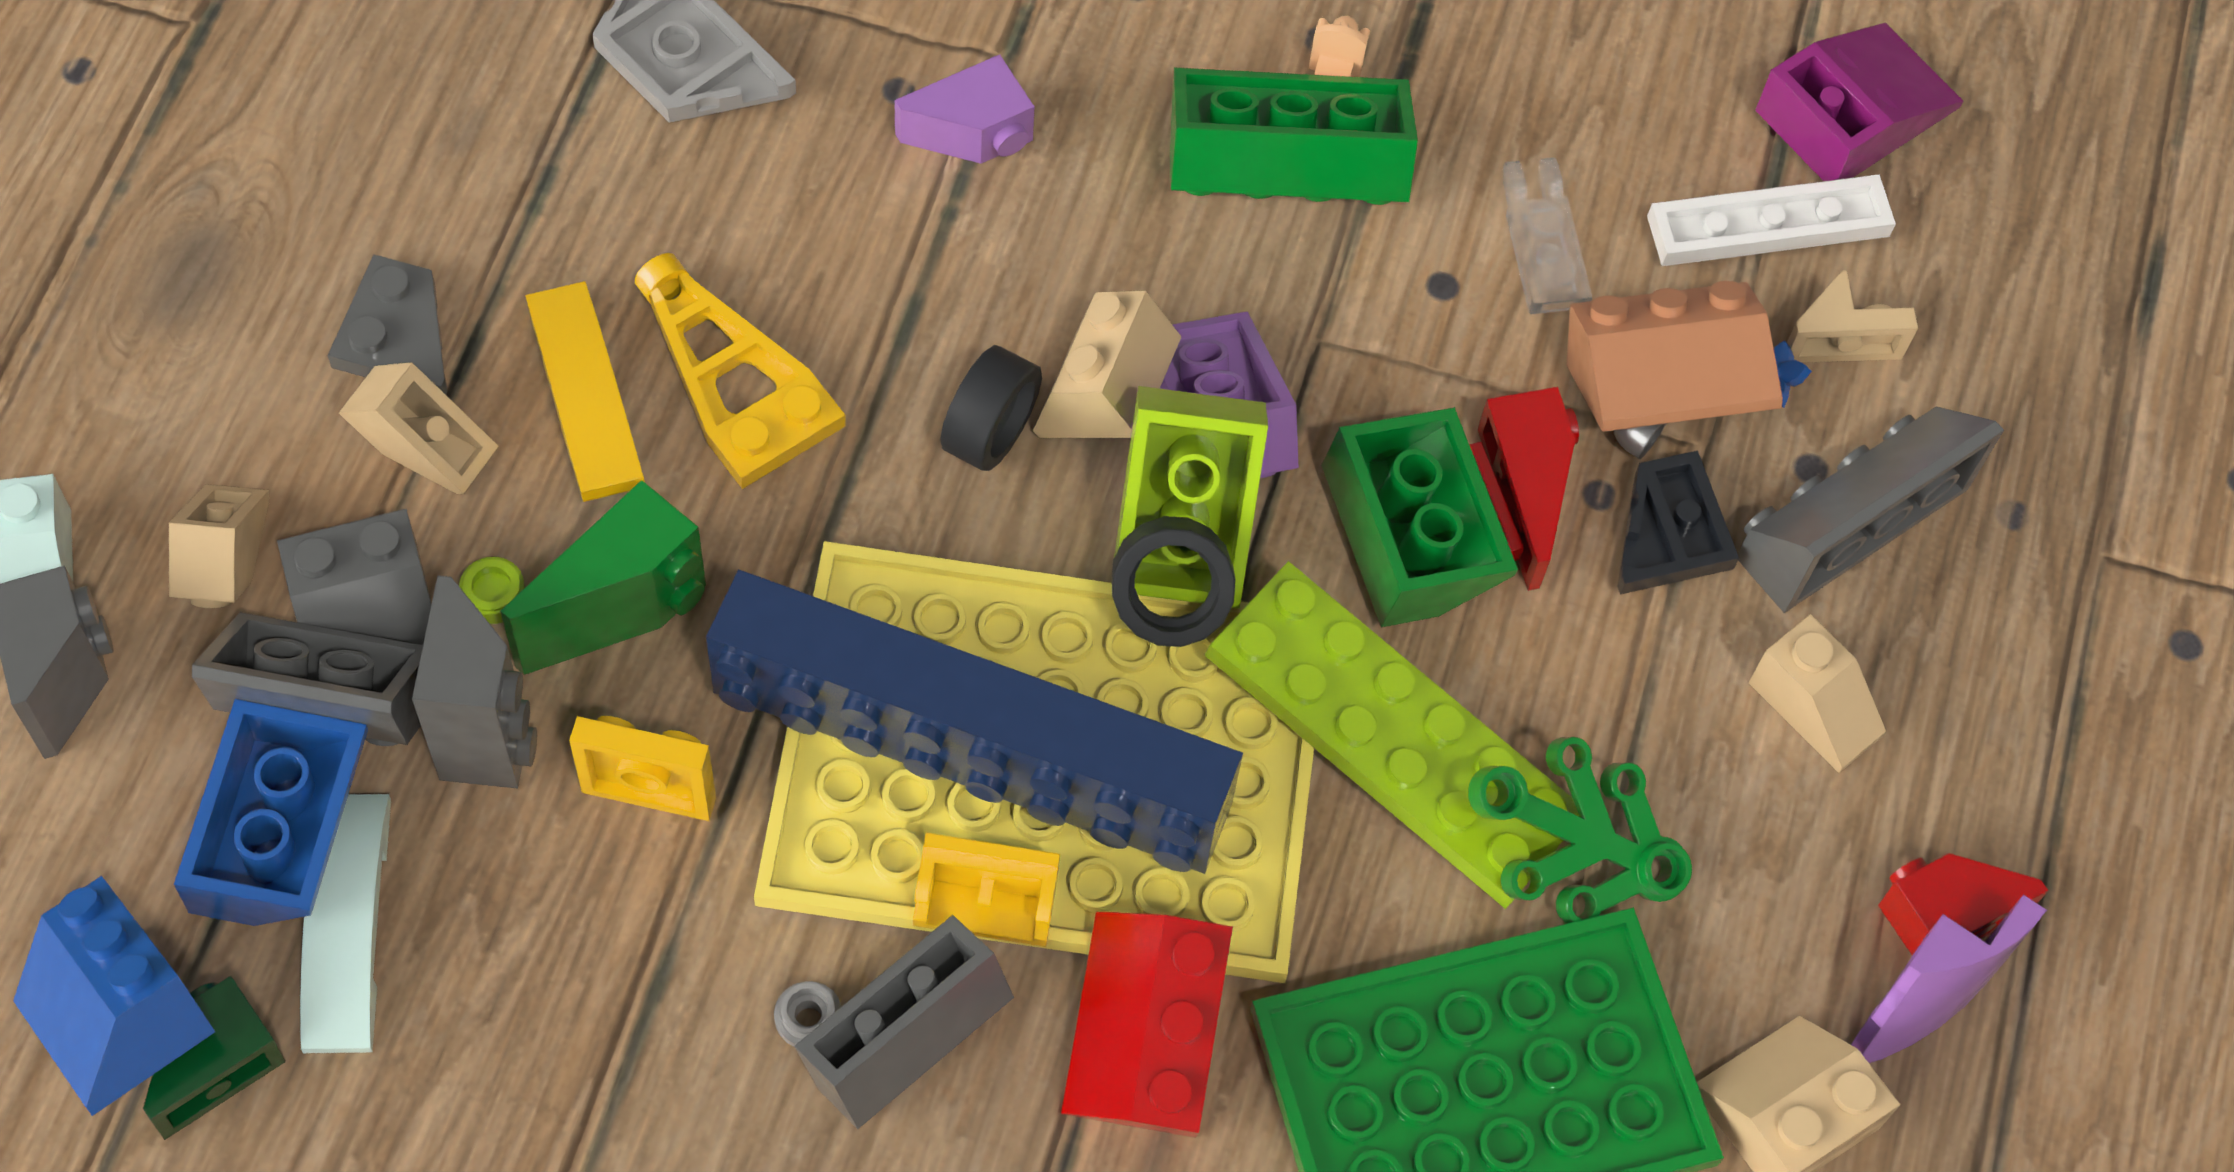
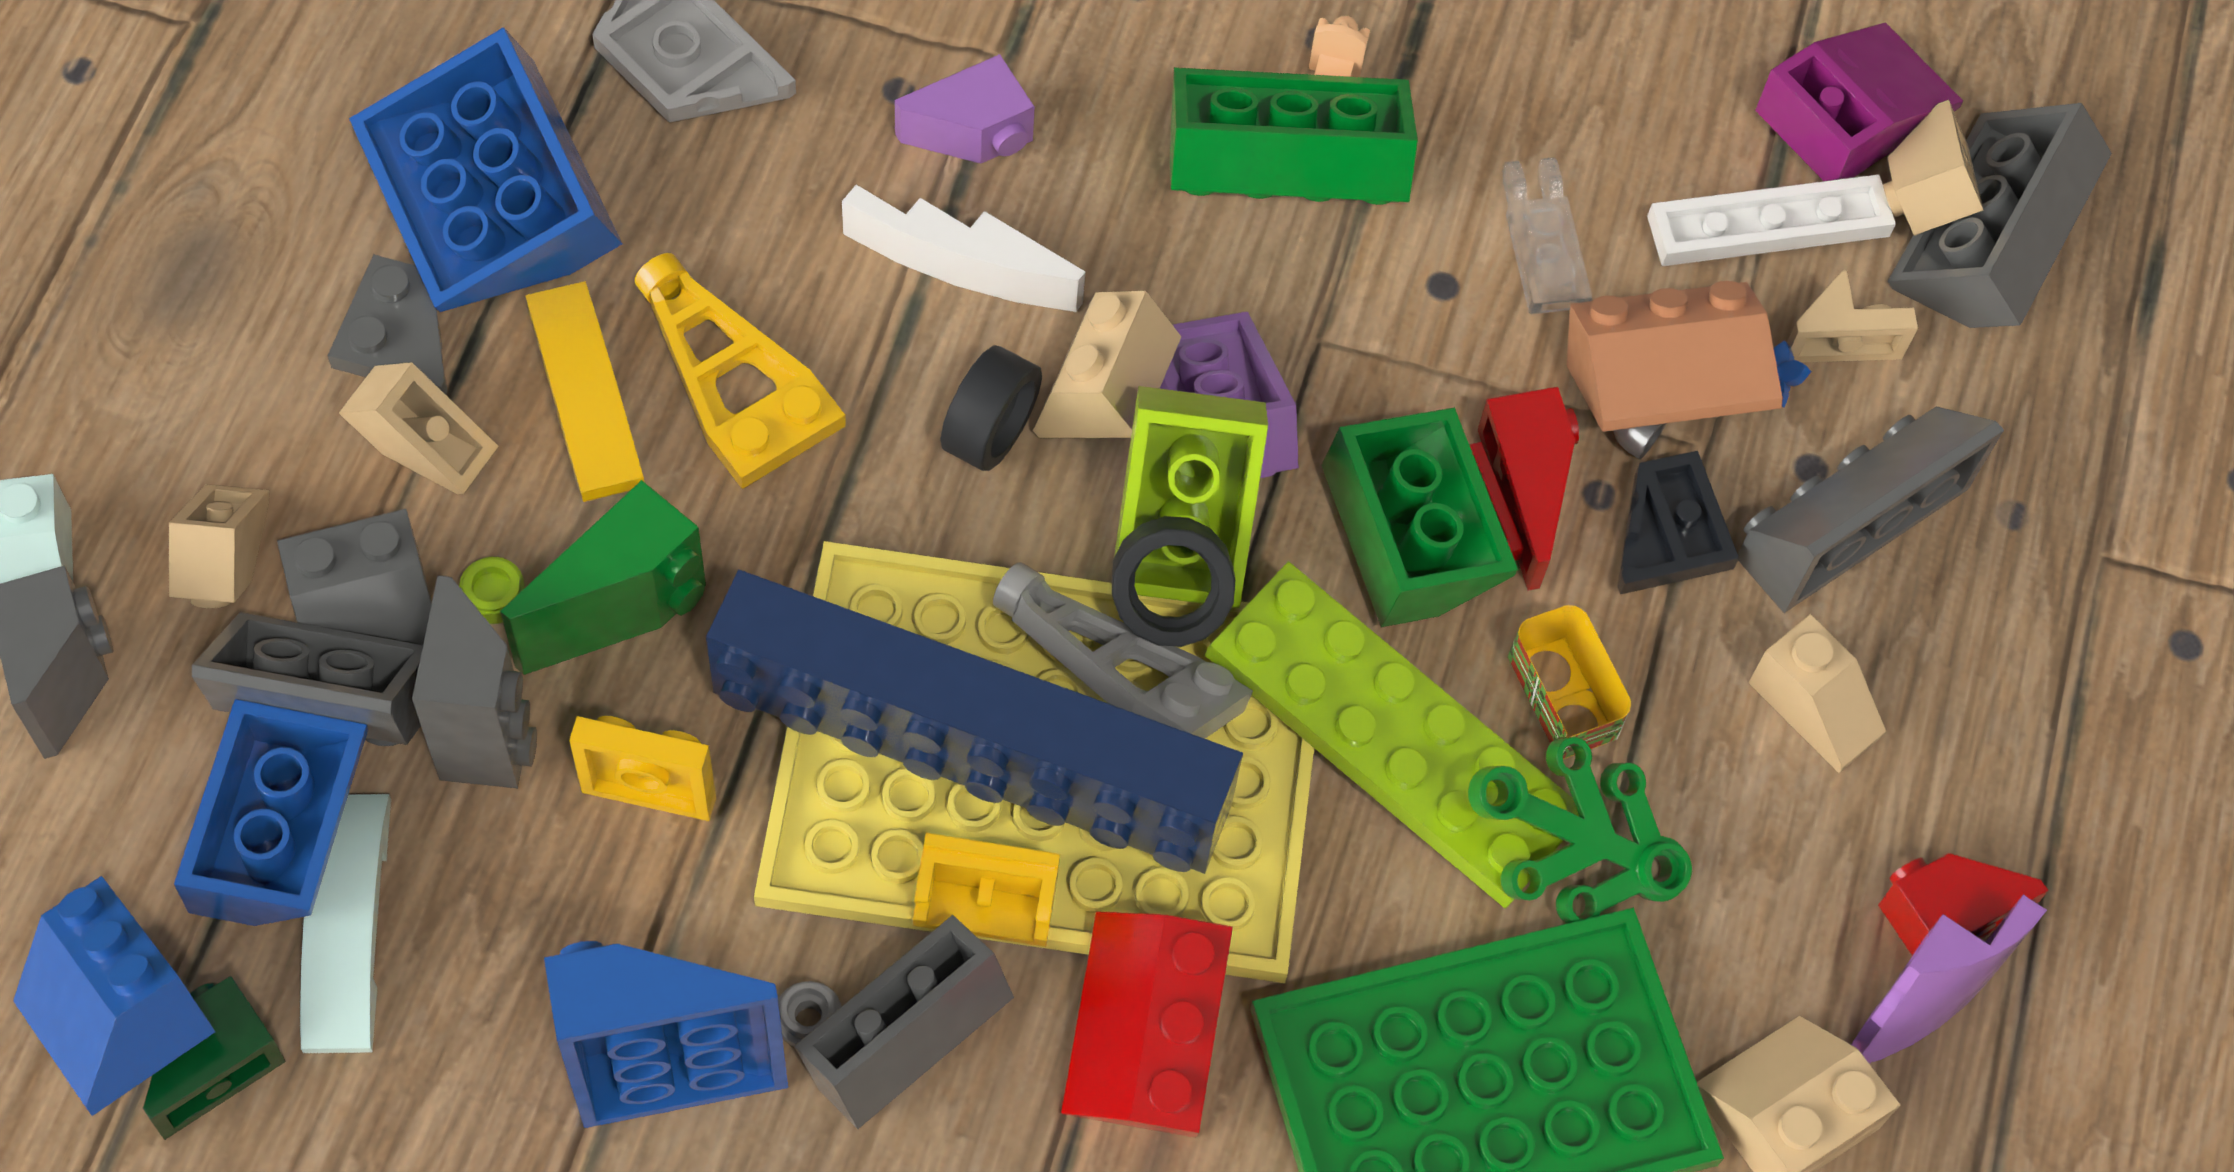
none -> blue slope [349,27,623,312]
none -> blue slope [544,941,789,1128]
none -> white slope [842,185,1085,312]
none -> light grey plate [993,562,1253,739]
none -> yellow piece [1507,605,1631,759]
none -> tan slope [1883,100,1983,235]
none -> dark grey slope [1887,103,2112,328]

